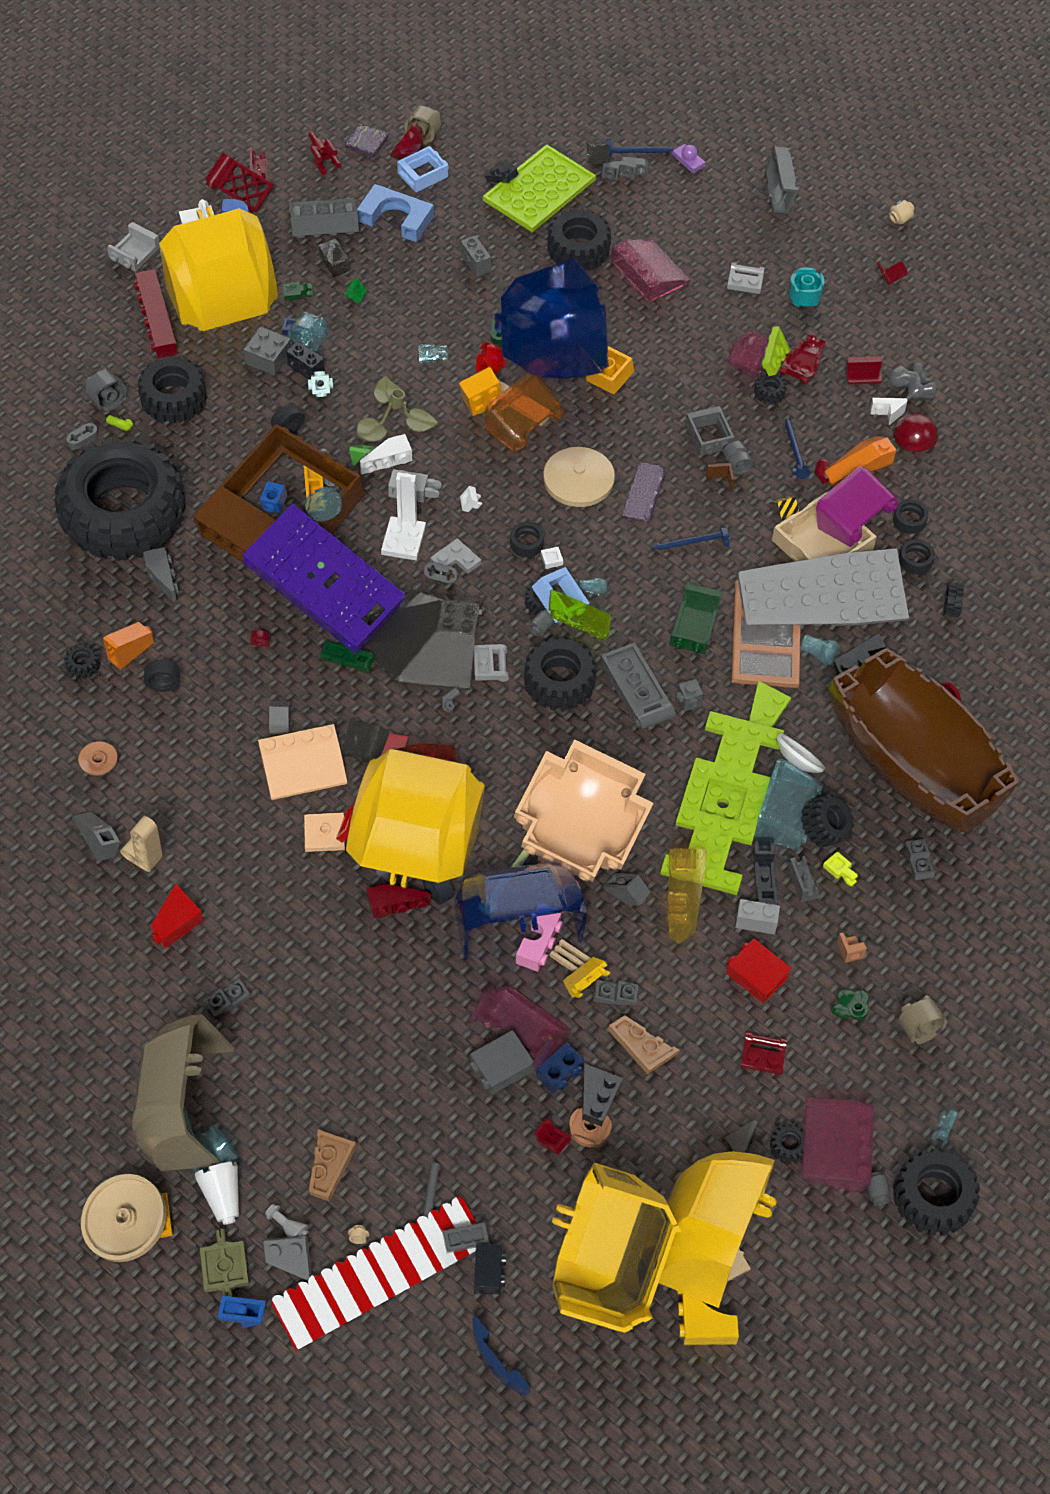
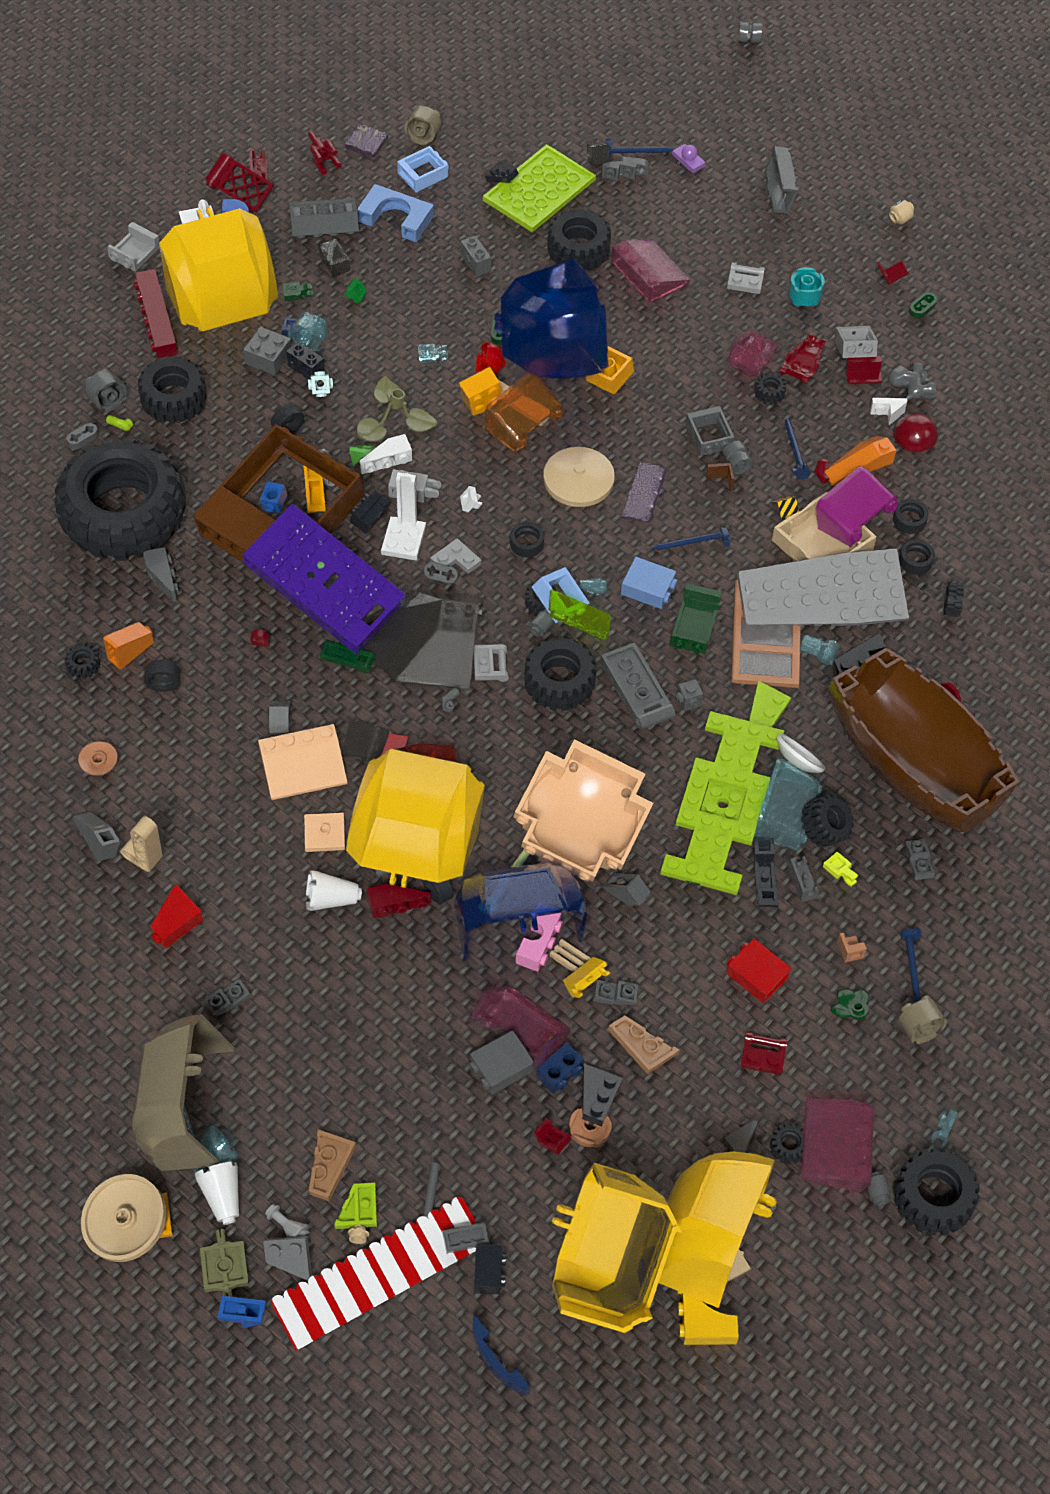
clear light blue tile [305,487,342,521] -> none
red tile [336,803,355,843] -> none
dark red cylinder [389,123,423,160] -> none
white tile [541,547,563,569] -> none
clear yellow panel [667,848,707,945] -> none
light grey brick [735,899,780,935] -> none
lime wing [762,326,791,376] -> none
none -> white cone [306,870,362,911]
none -> lime wing [335,1183,377,1229]
none -> black brick [350,491,390,534]
none -> medium blue brick [621,557,678,609]
none -> dark grey wheel [738,21,762,44]
none -> light grey window [835,326,878,358]
none -> dark blue piece [900,928,922,1003]
none -> dark green plate [909,292,937,318]

